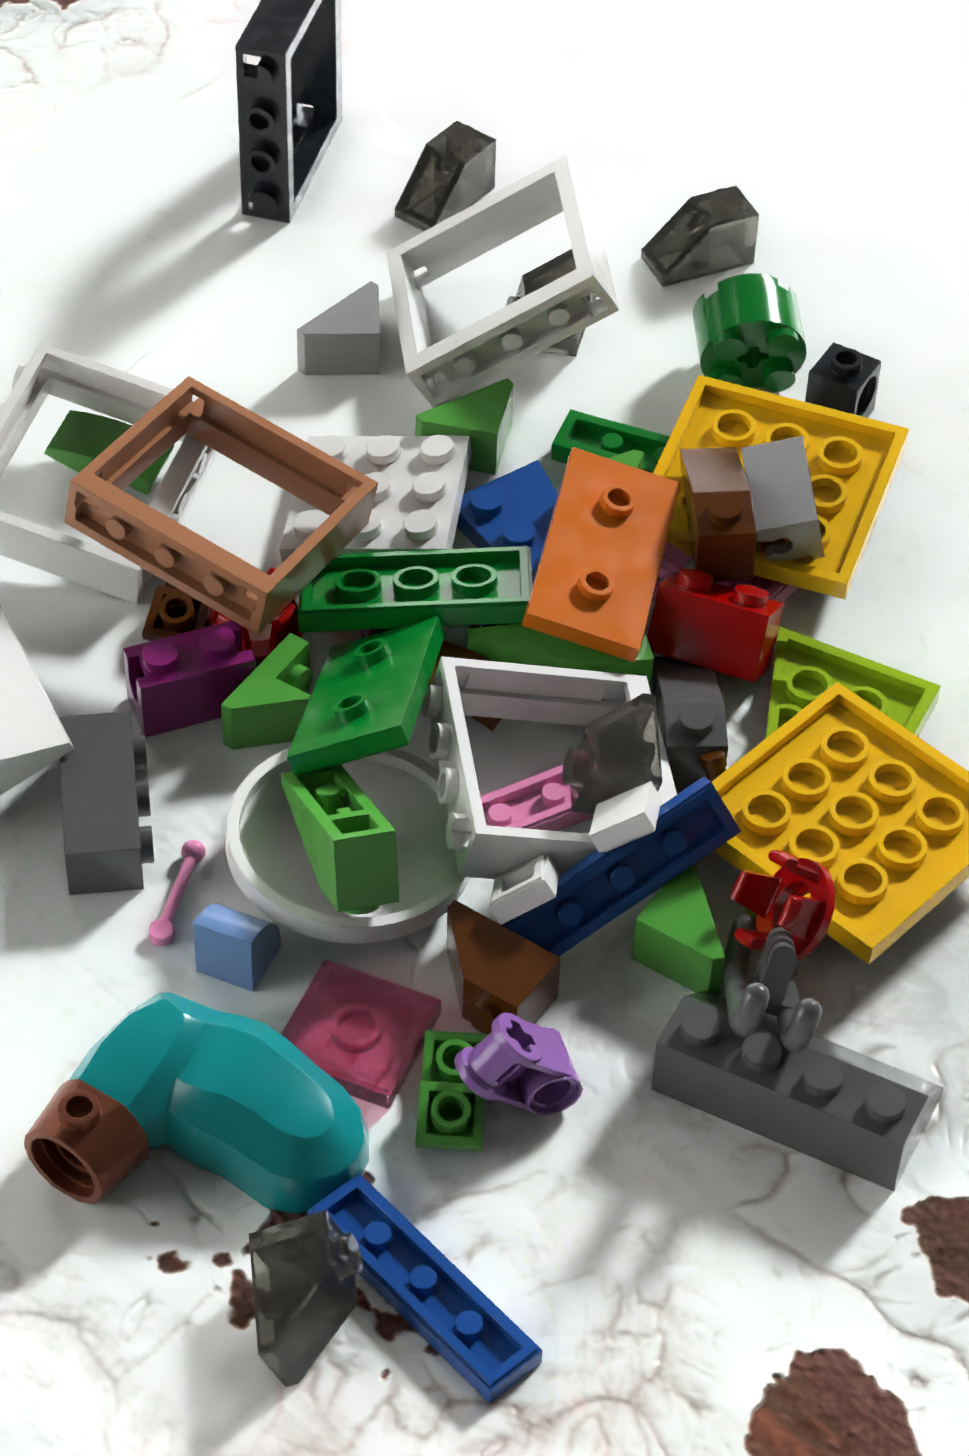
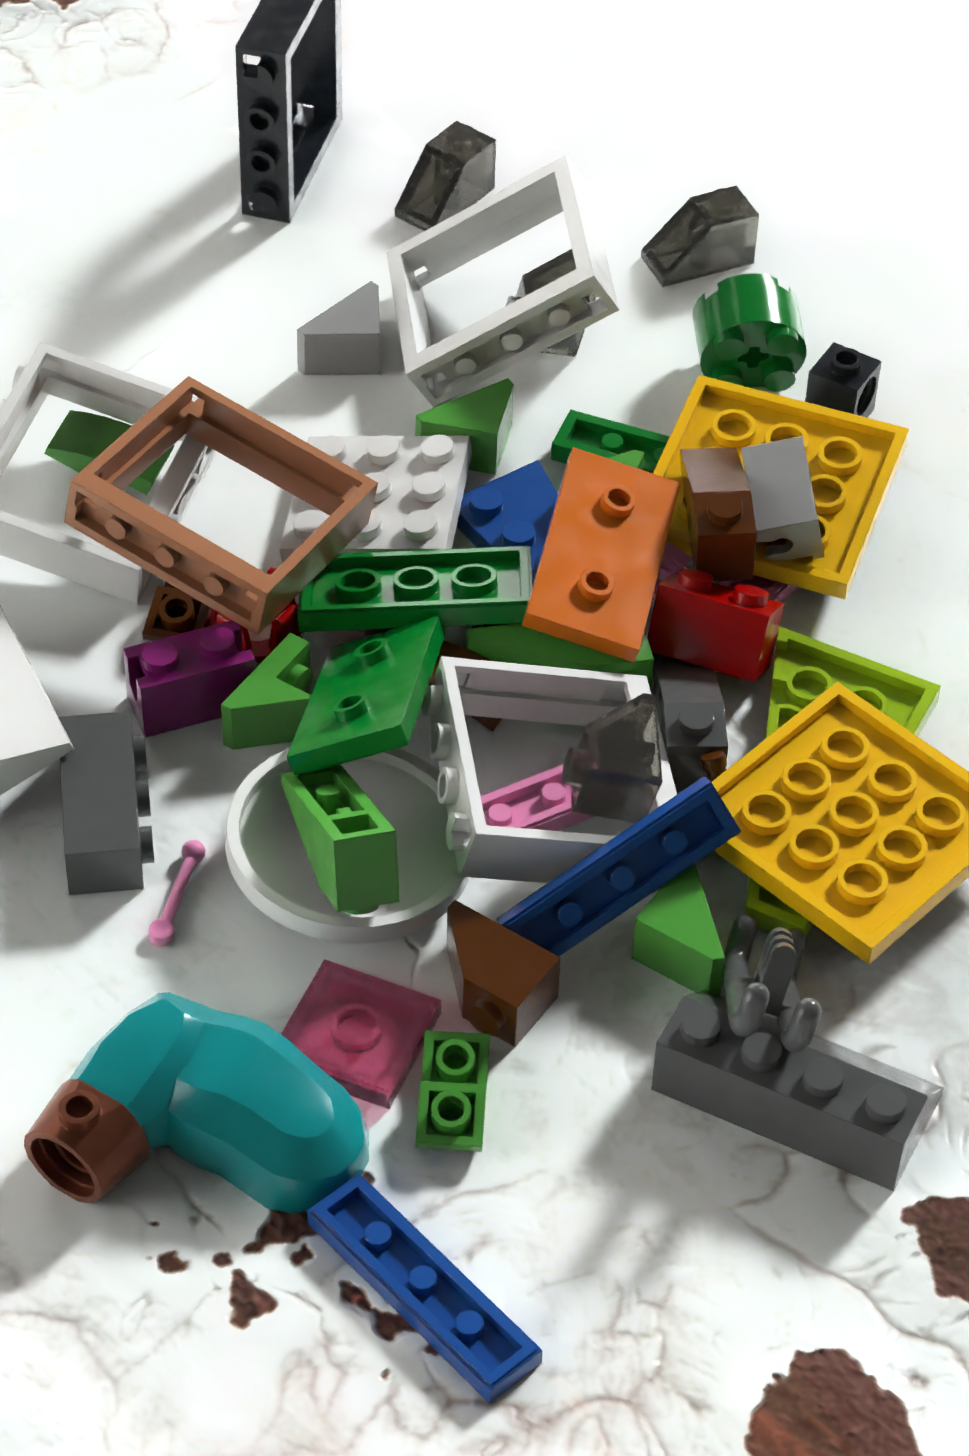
medium blue brick [193,903,281,992] -> none
clear smoke slope [249,1210,363,1387] -> none
medium lavender piece [454,1012,583,1116] -> none
white tile [489,853,560,925] -> none
white tile [589,781,662,853] -> none
red piece [730,850,835,962] -> none

